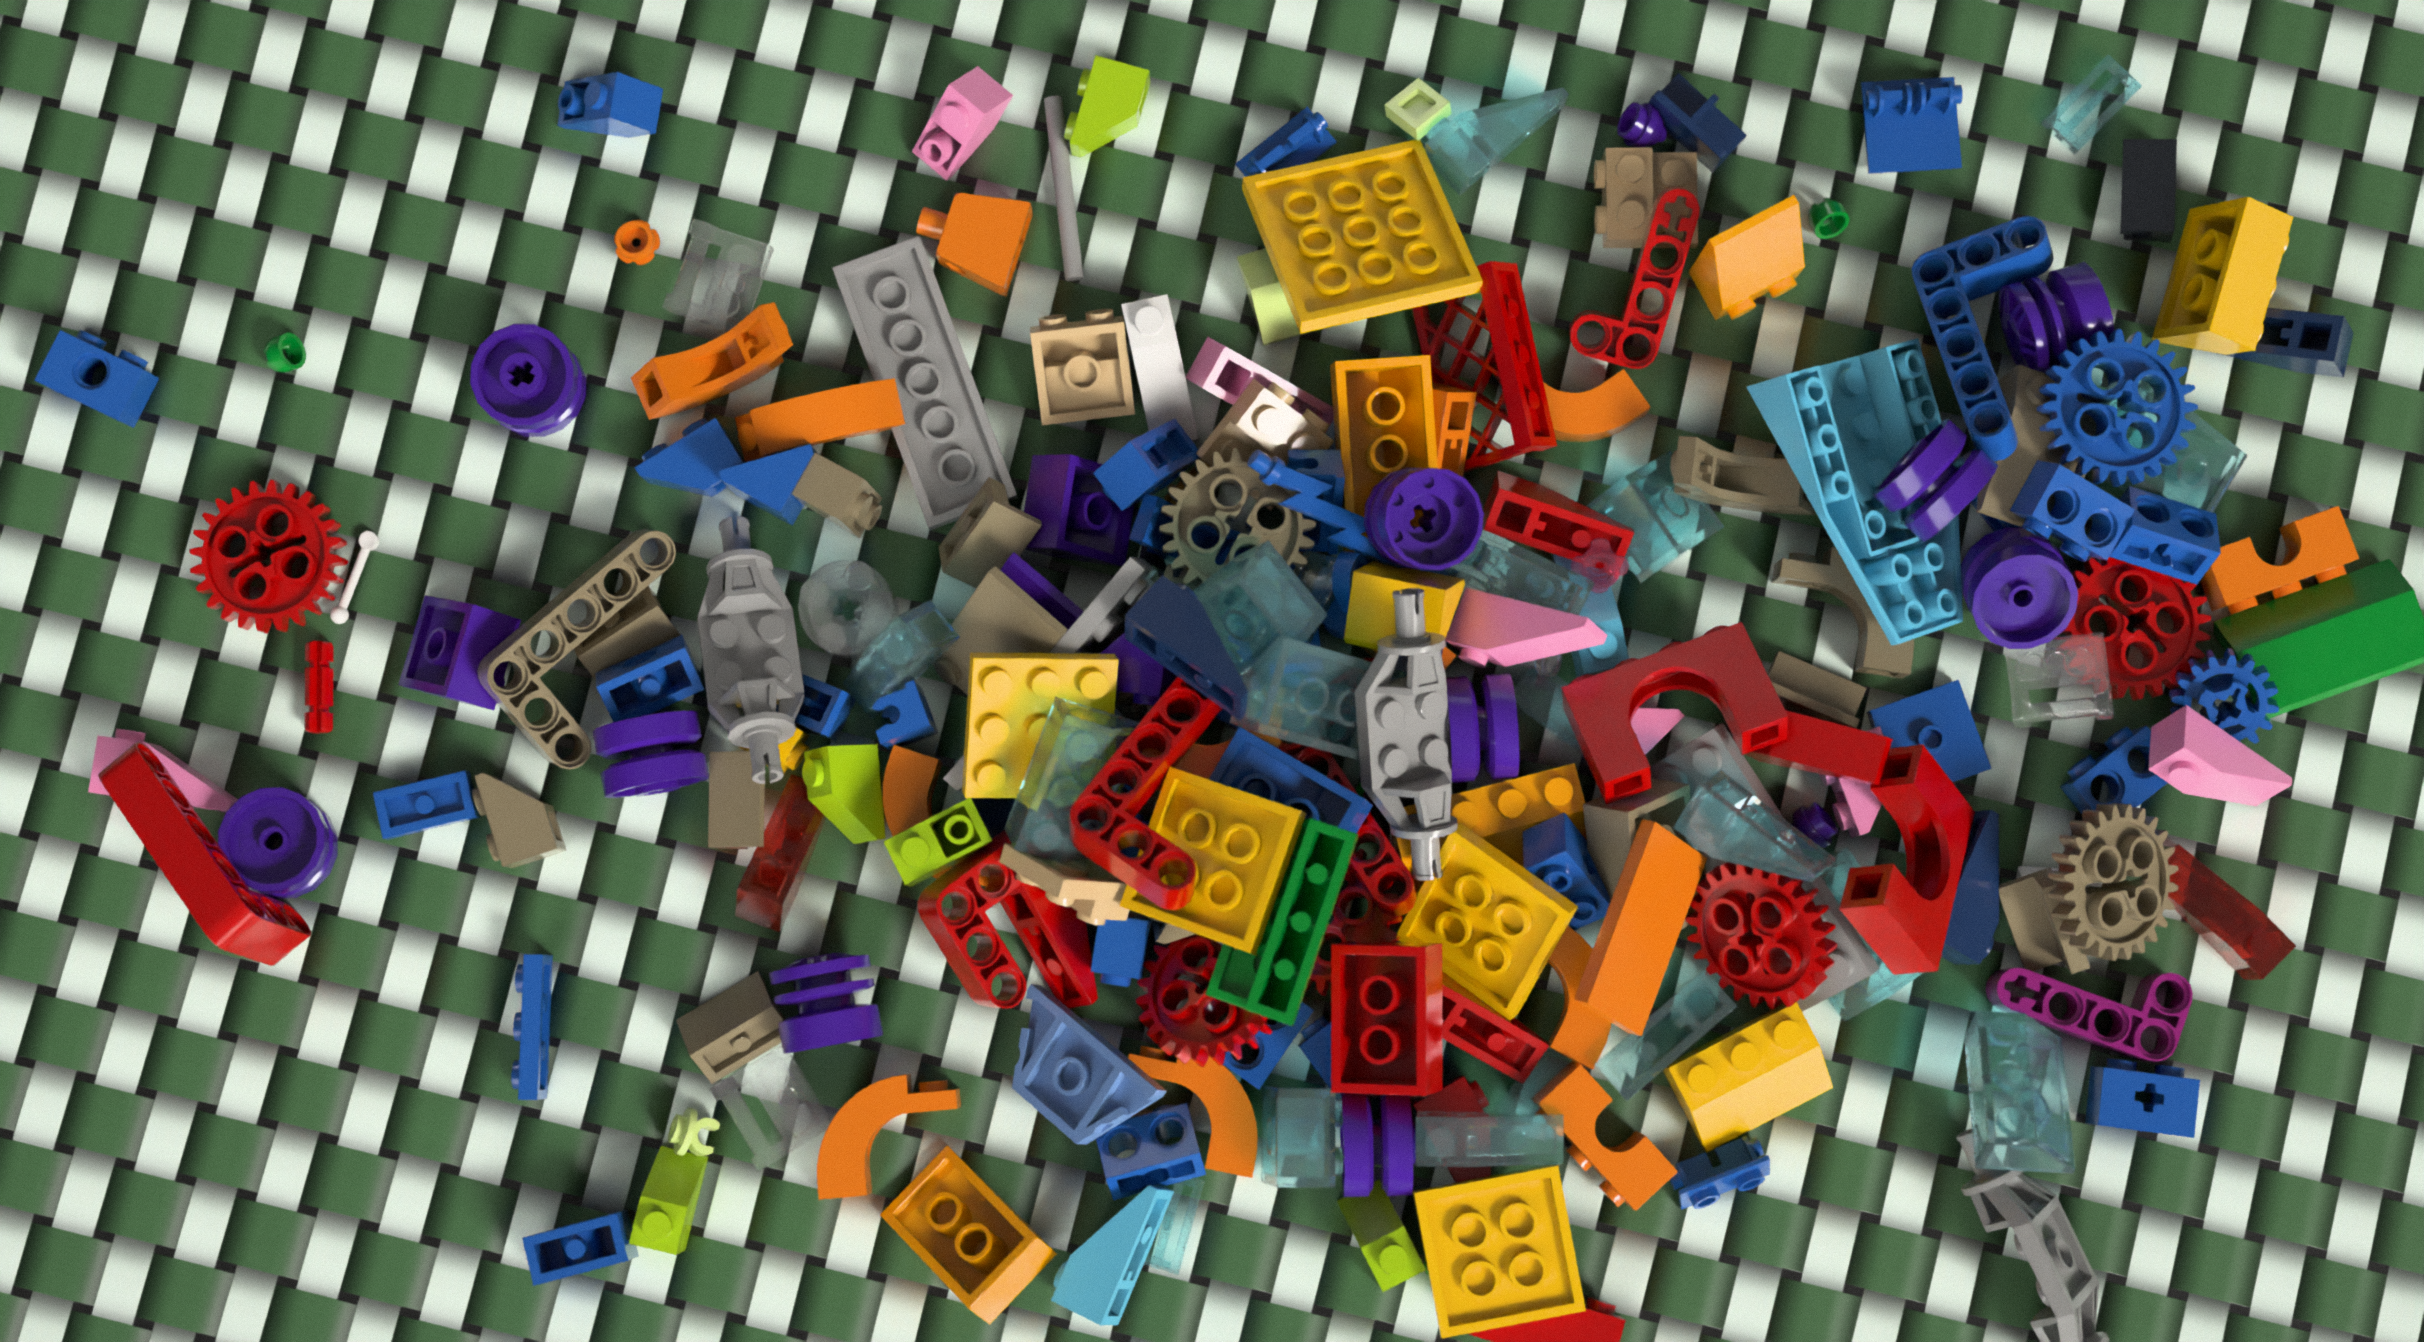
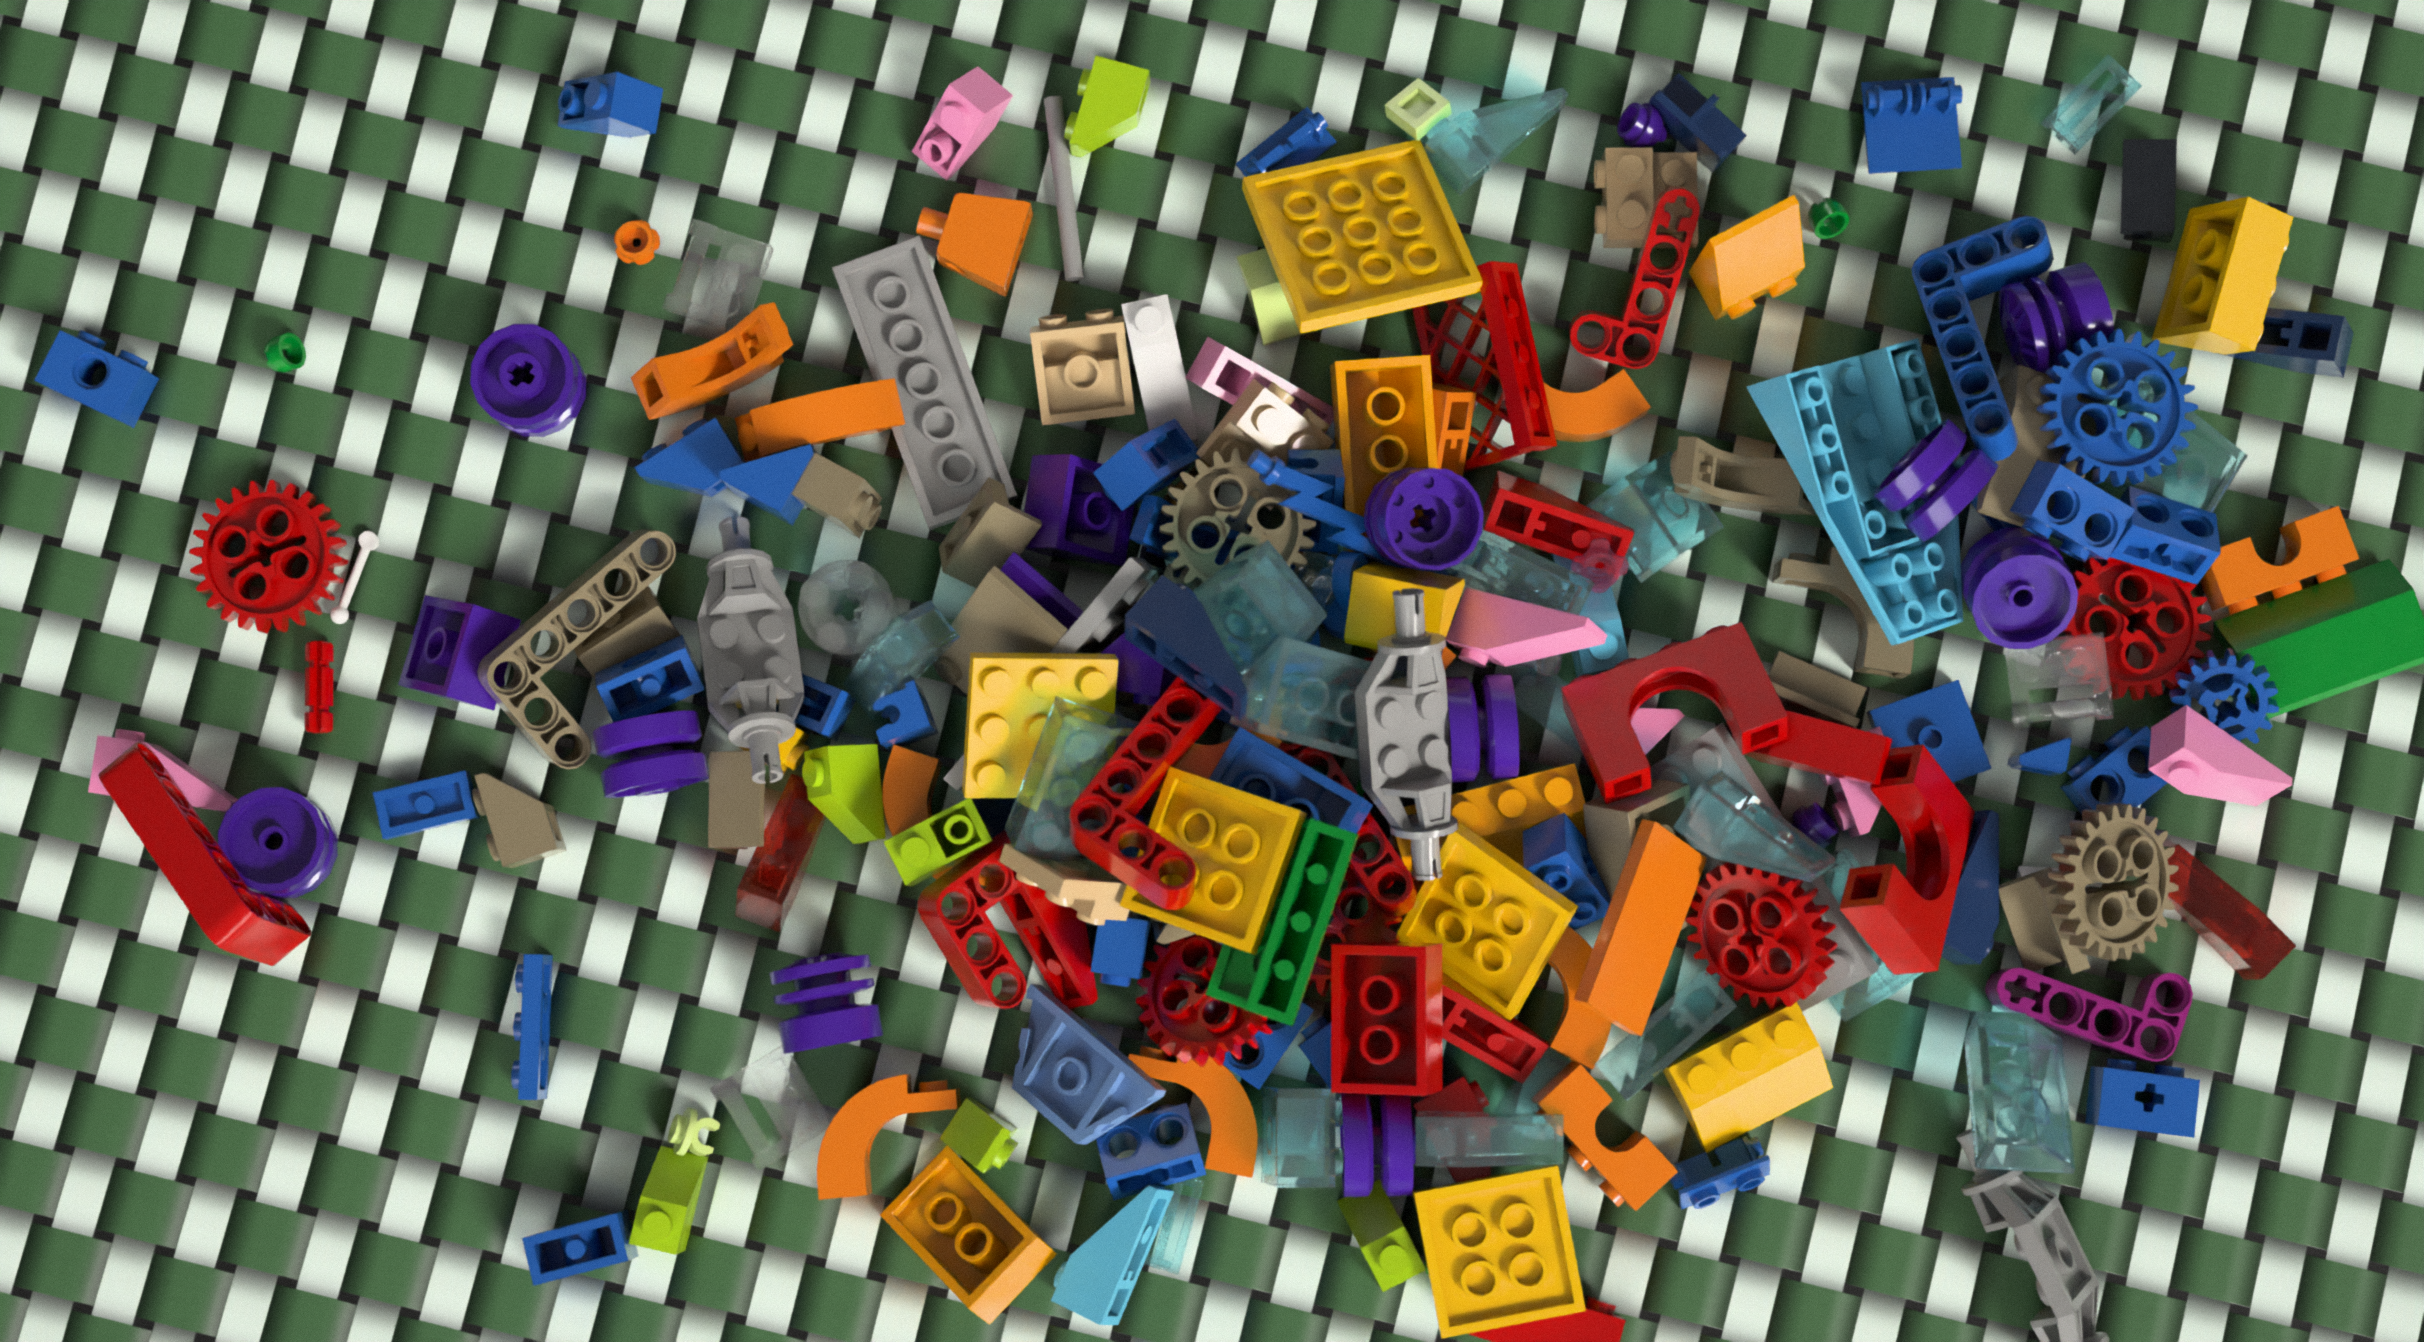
dark tan panel [676,971,786,1084] -> none
none -> lime slope [940,1097,1019,1173]
none -> blue slope [2007,737,2071,776]

